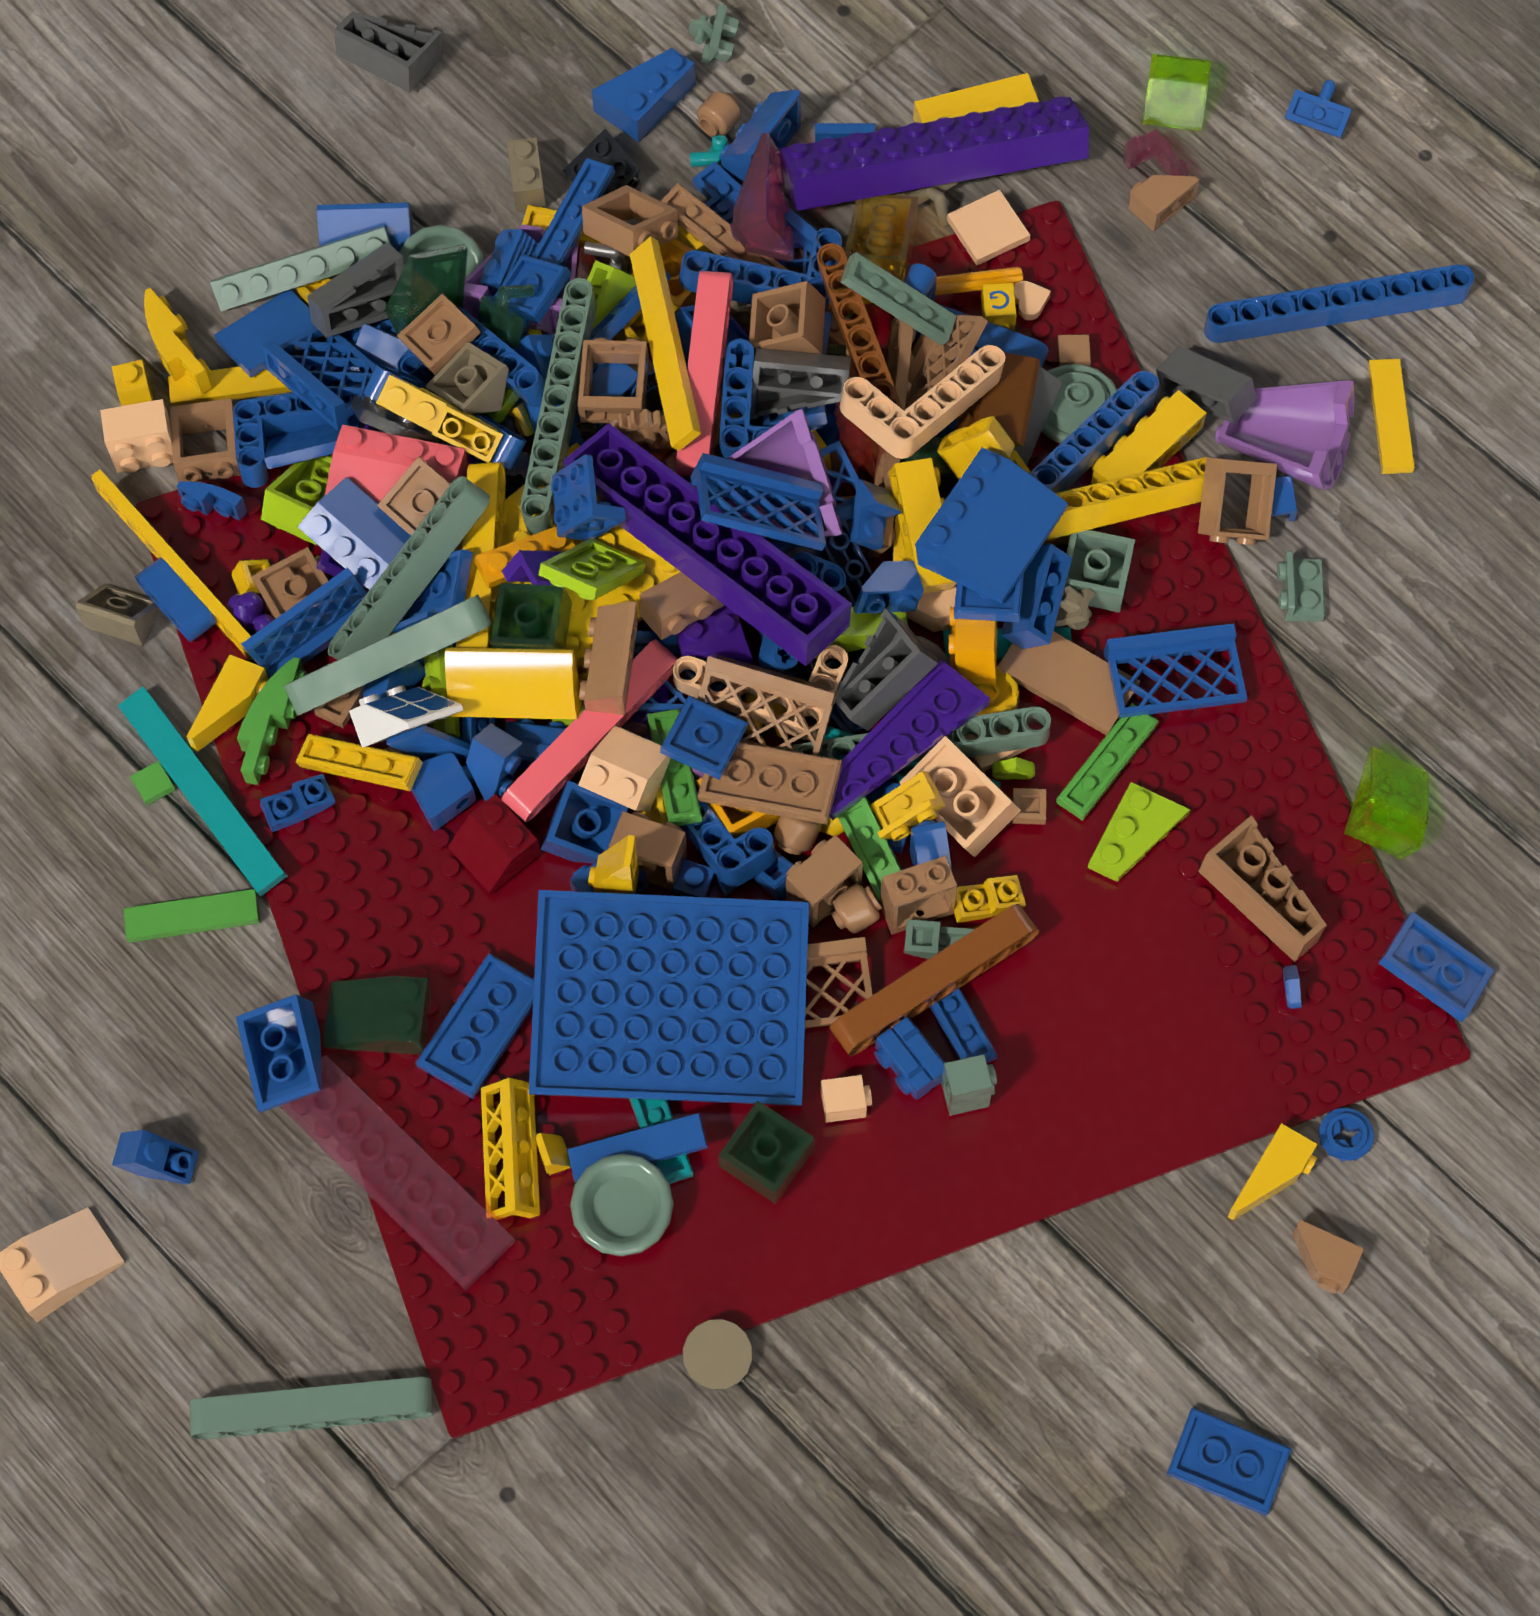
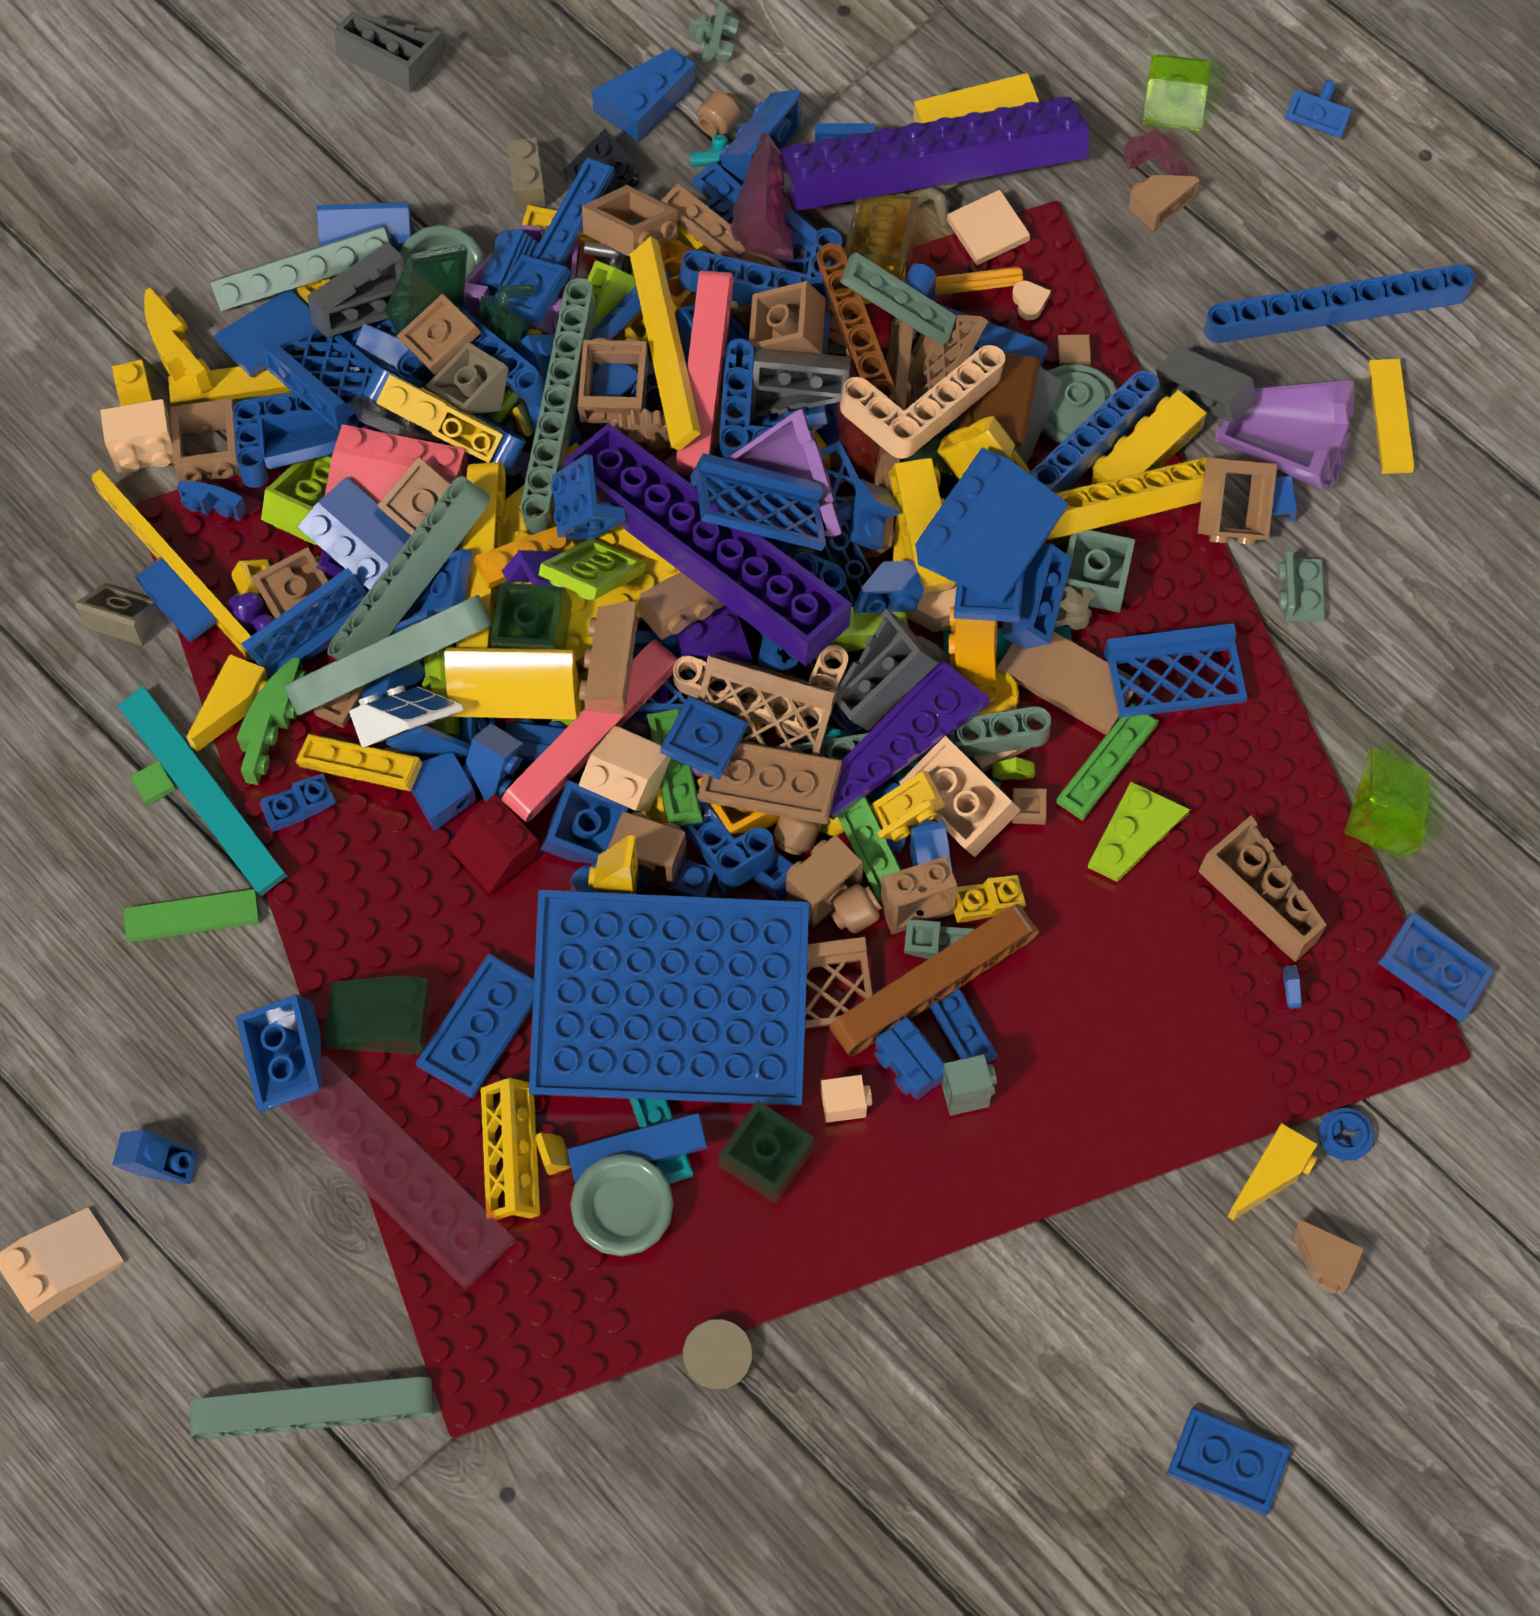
yellow brick [981,283,1016,331] -> none

